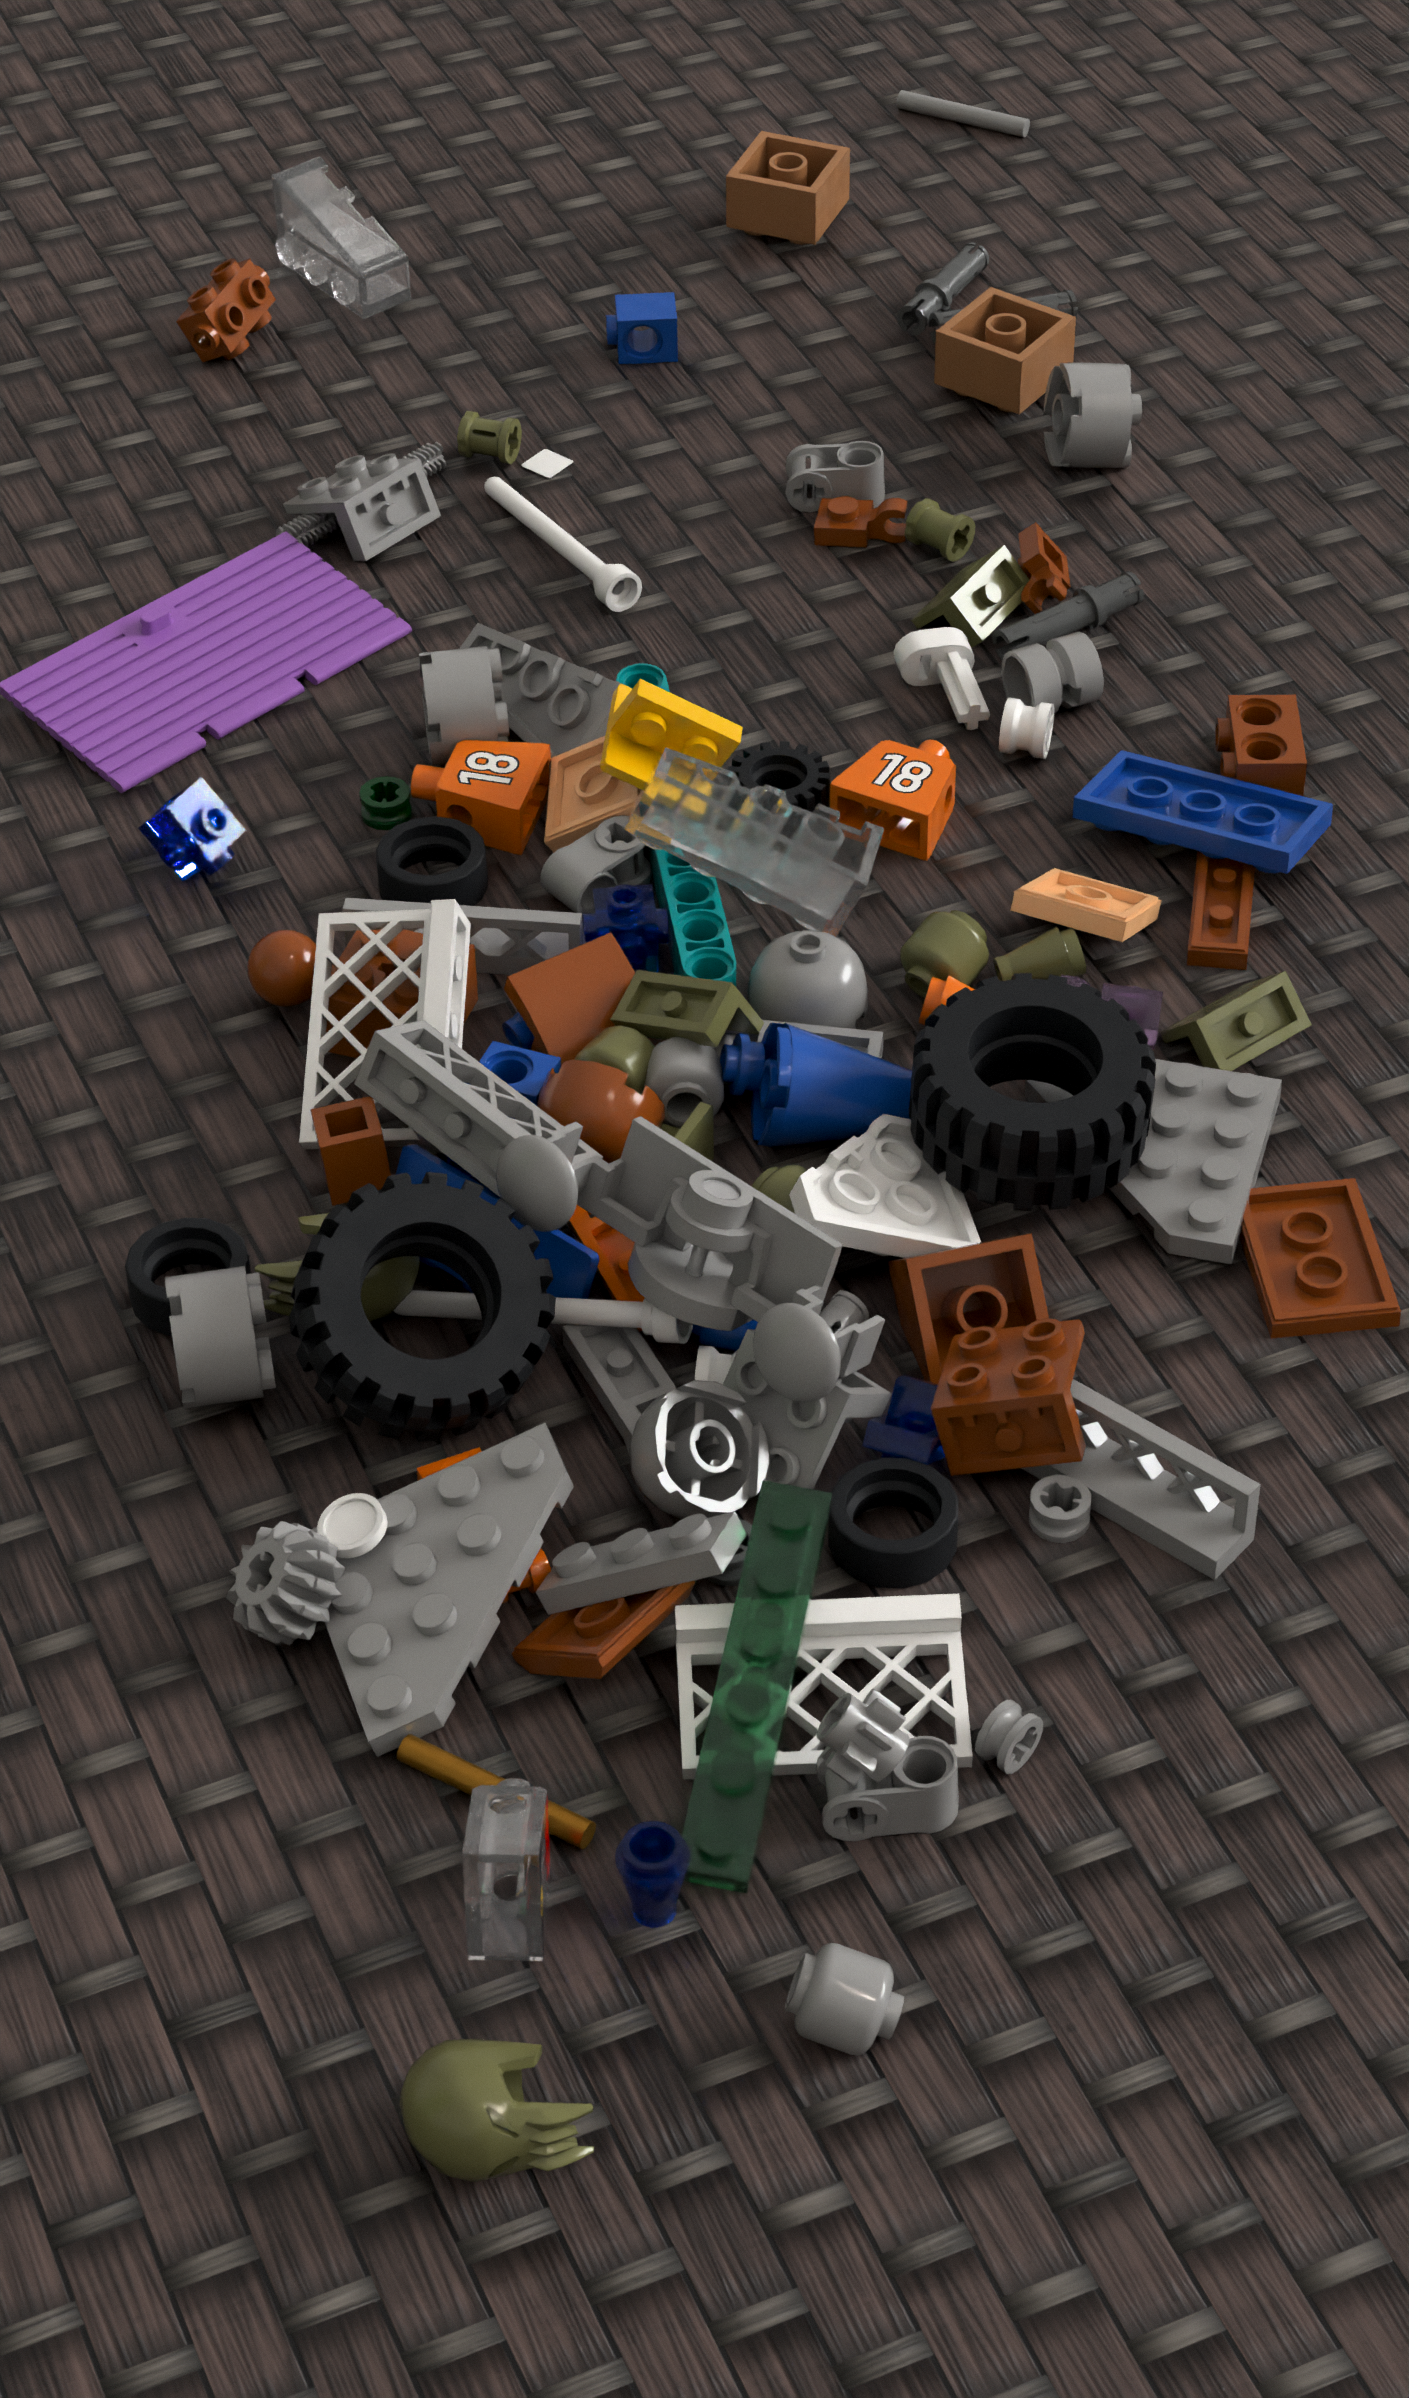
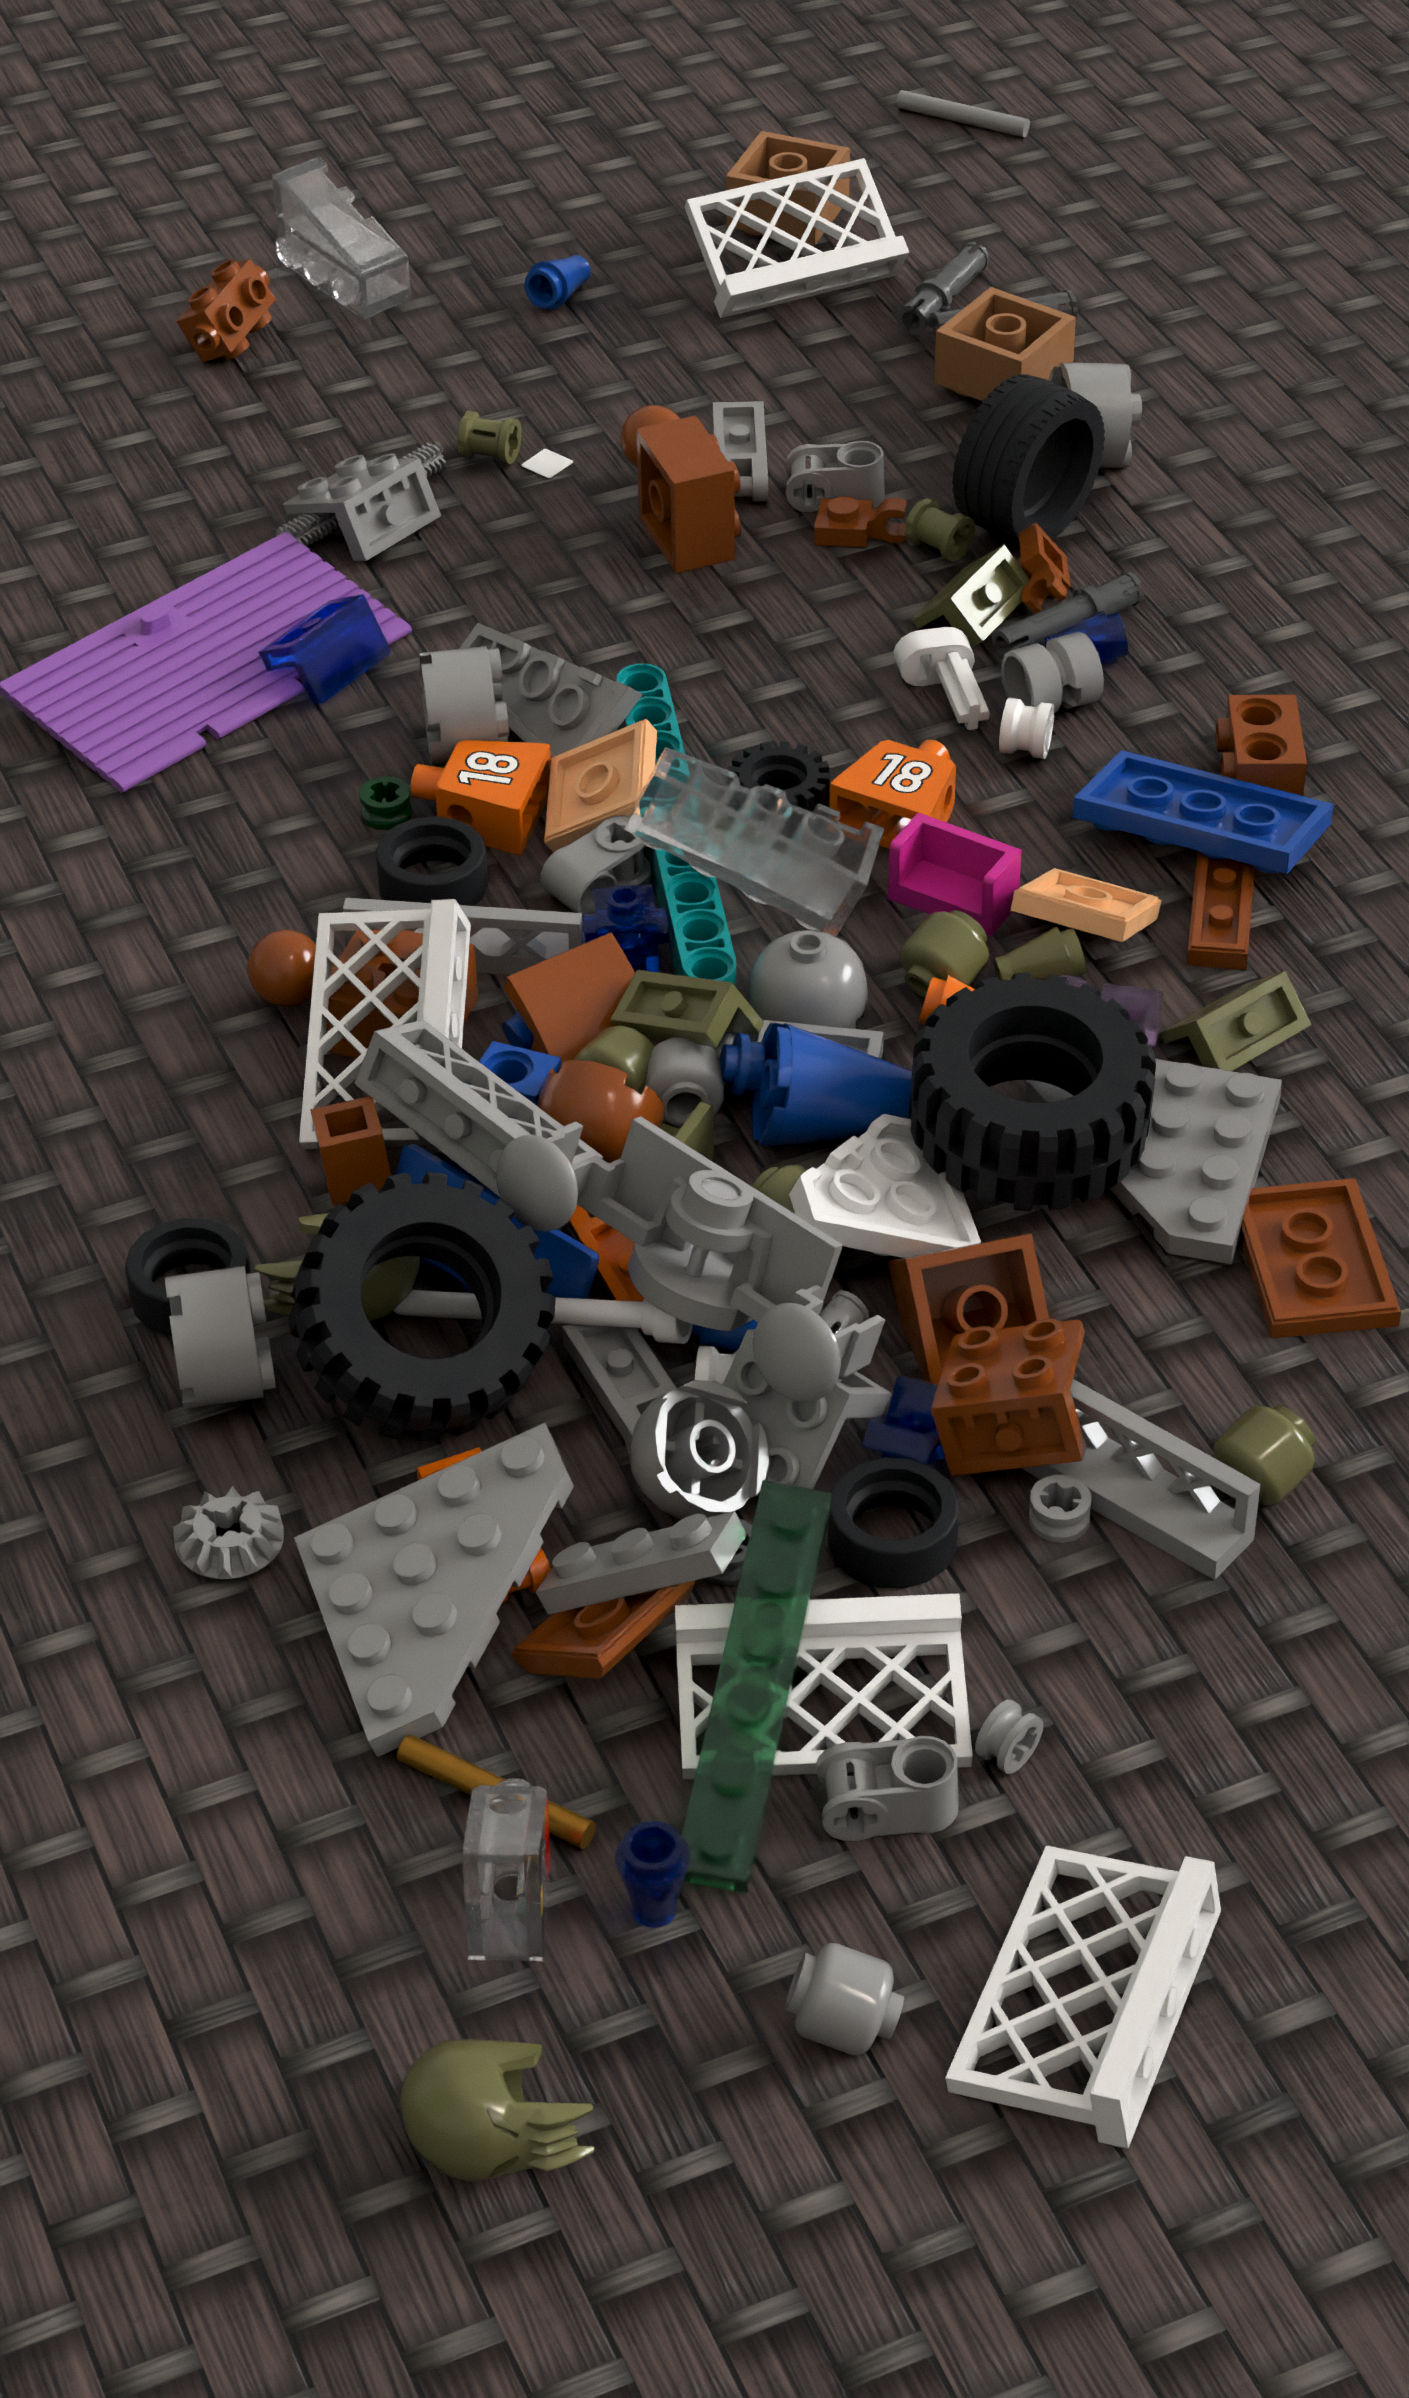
clear blue brick [138,777,246,881] -> none
light grey gear [226,1521,345,1646] -> none
white piece [317,1493,388,1558] -> none
white piece [484,477,642,612] -> none
yellow bracket [600,679,743,816] -> none
blue brick [606,292,678,364] -> none
light grey gear [817,1689,909,1786] -> none
none -> light grey gear [173,1486,284,1579]
none -> clear blue panel [258,594,391,704]
none -> blue cone [524,255,590,310]
none -> dark orange brick [620,405,741,573]
none -> white fence [684,158,910,318]
none -> light grey plate [712,401,768,502]
none -> dark pink panel [888,813,1022,937]
none -> white fence [945,1845,1221,2149]
none -> black tyre [952,374,1105,543]
none -> clear blue cone [1044,610,1129,664]
none -> olive head [1213,1405,1315,1507]

